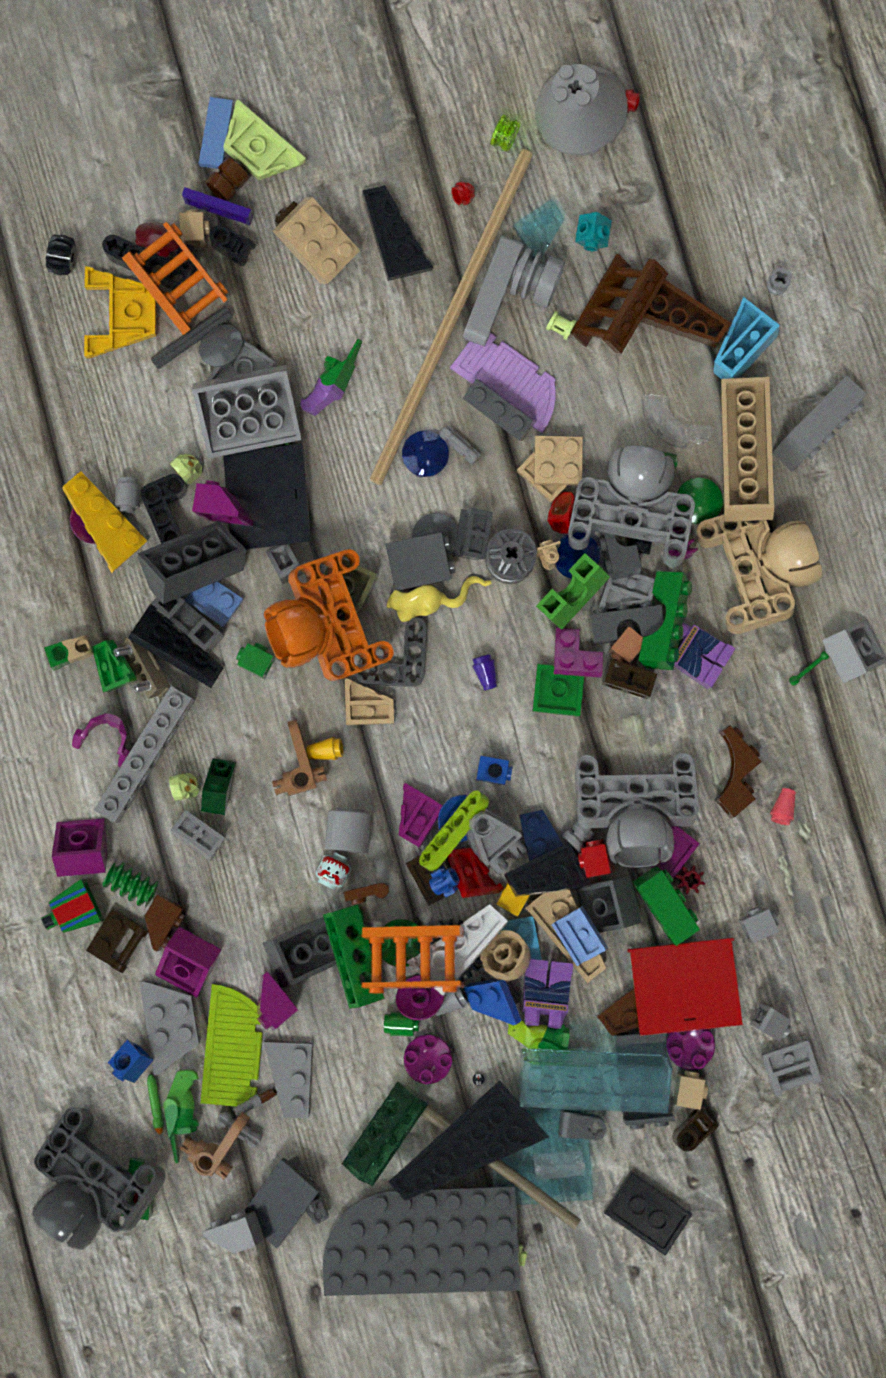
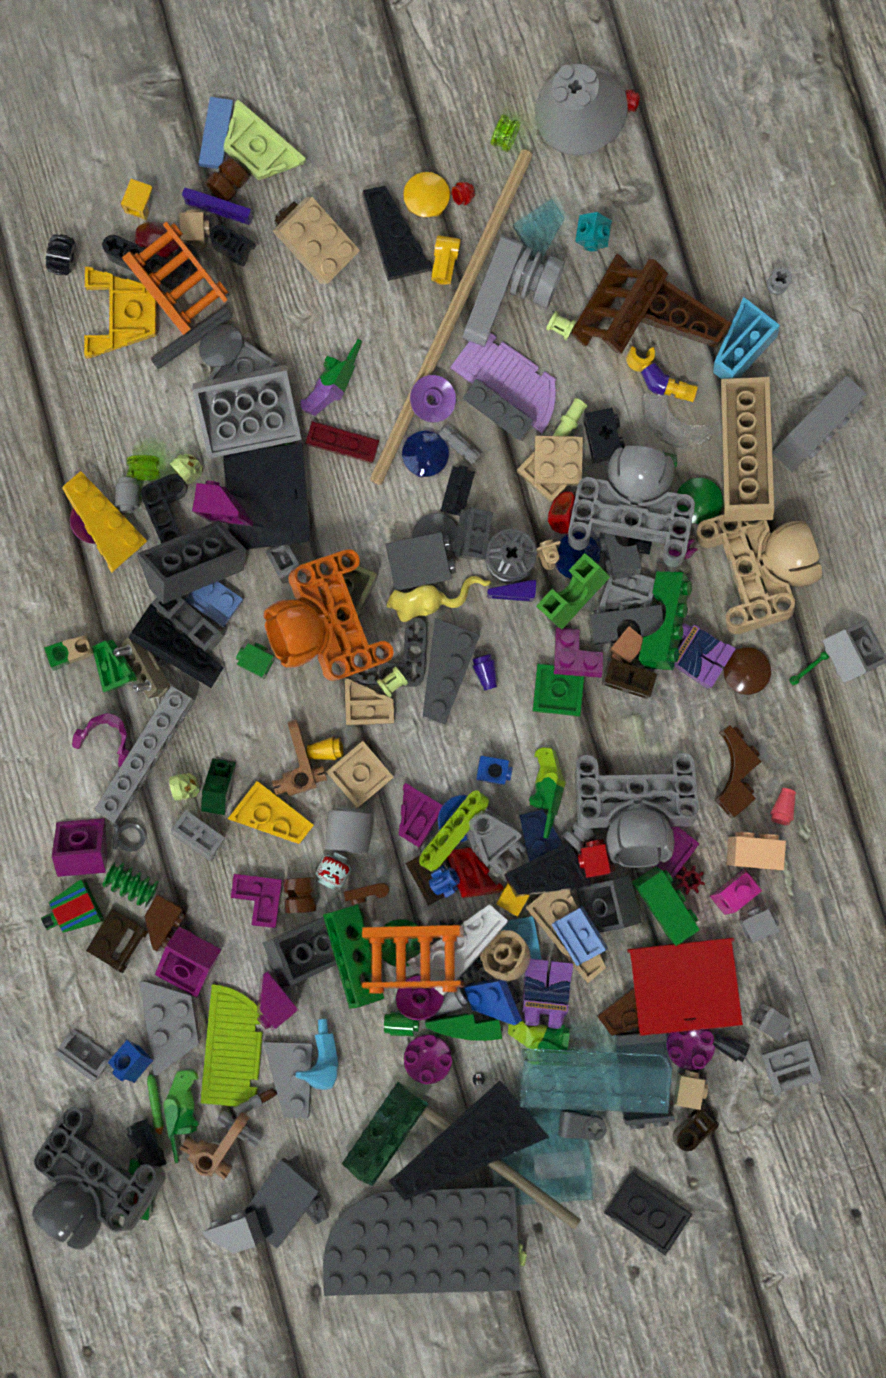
none -> light grey hinge [54,1029,113,1082]
none -> dark grey piece [112,823,145,852]
none -> yellow panel [121,179,153,220]
none -> clear neon green wheel [126,455,160,481]
none -> black hinge [126,1118,167,1173]
none -> yellow wing [228,781,314,844]
none -> magenta plate [231,874,282,928]
none -> reddish brown wheel [283,877,316,913]
none -> medium azure animal [295,1019,338,1090]
none -> dark red tile [305,421,380,464]
none -> tan plate [326,741,394,809]
none -> yellowish green bush [377,666,408,698]
none -> yellow dish [403,172,450,217]
none -> medium lavender dish [410,375,456,423]
none -> dark grey wedge [422,618,480,727]
none -> green slope [425,1012,502,1041]
none -> yellow piece [431,235,461,285]
none -> black hinge [440,465,475,516]
none -> dark purple slope [487,580,536,602]
none -> animal [529,747,566,839]
none -> yellowish green pin [553,398,587,436]
none -> black brick [583,407,625,464]
none -> yellow piece [626,346,698,402]
none -> dark pink torso [709,867,762,915]
none -> black cone [713,1033,750,1062]
none -> reddish brown dish [723,647,771,695]
none -> light nougat brick [726,832,786,870]

